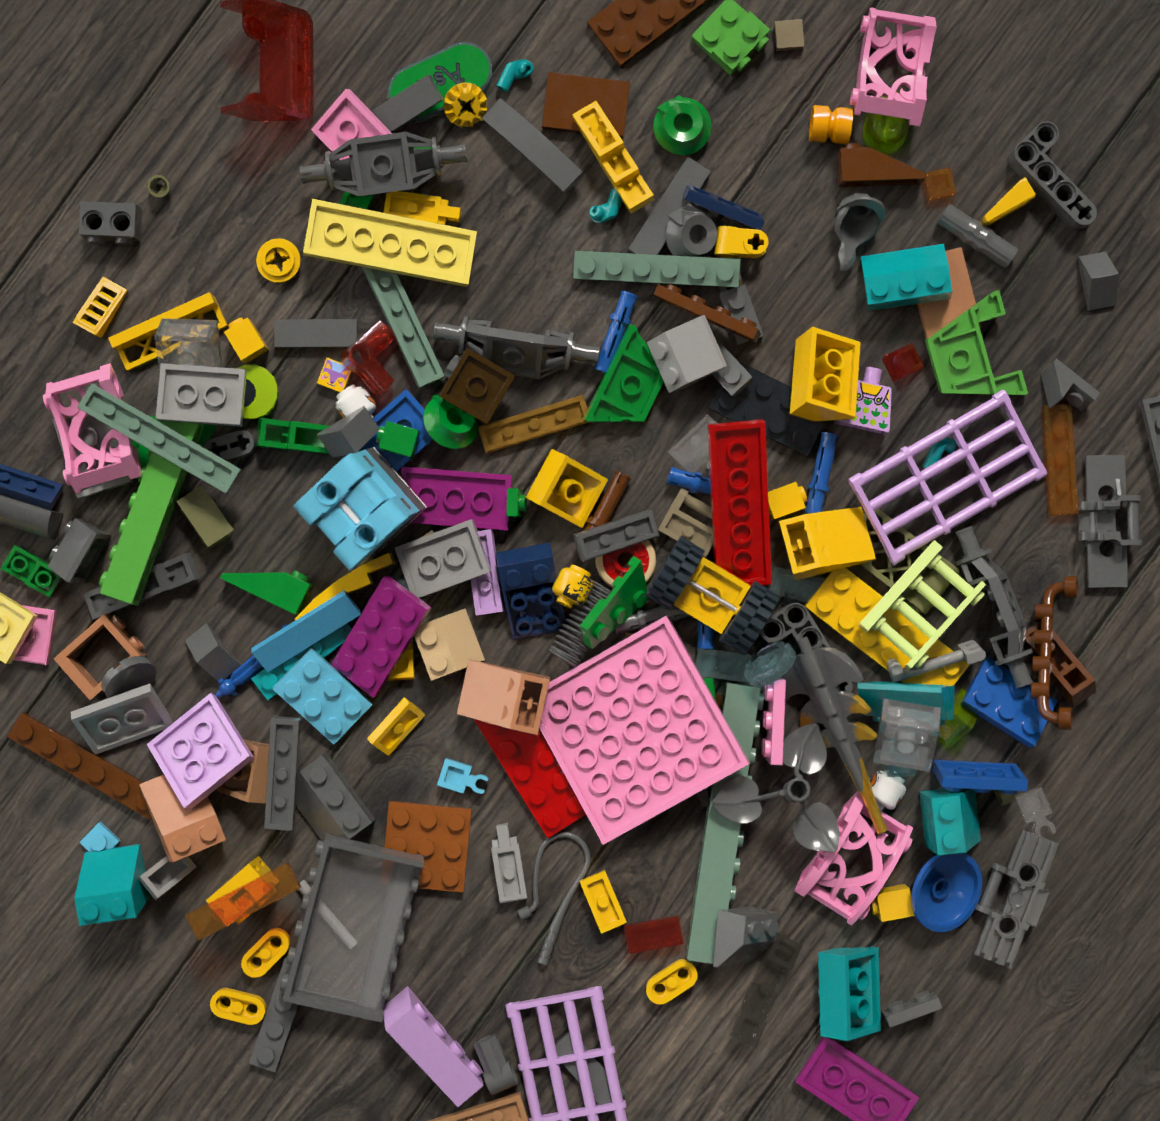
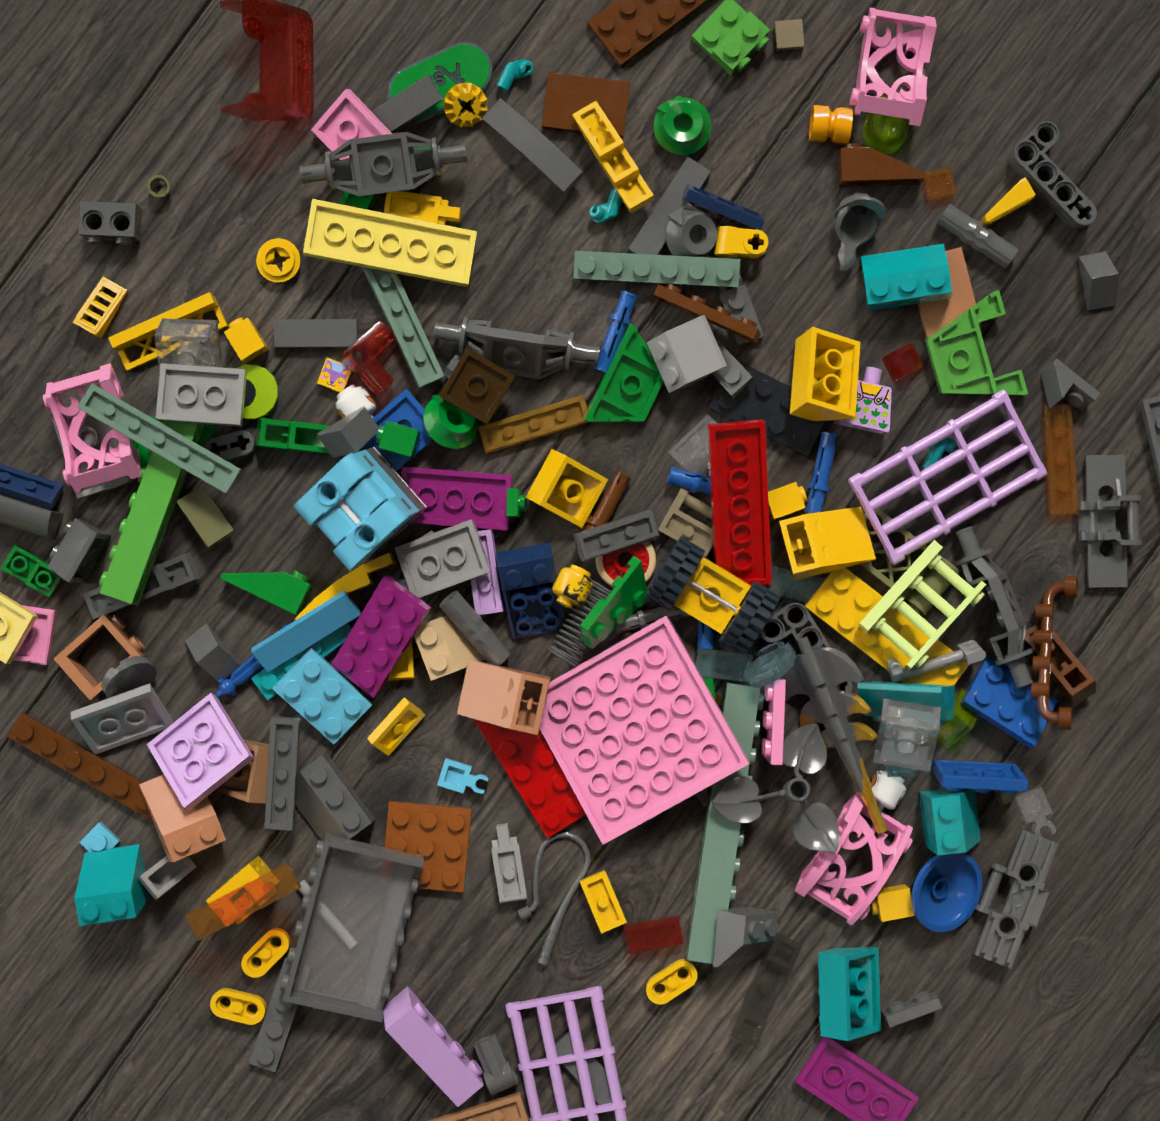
none -> dark grey axle [439,591,510,666]

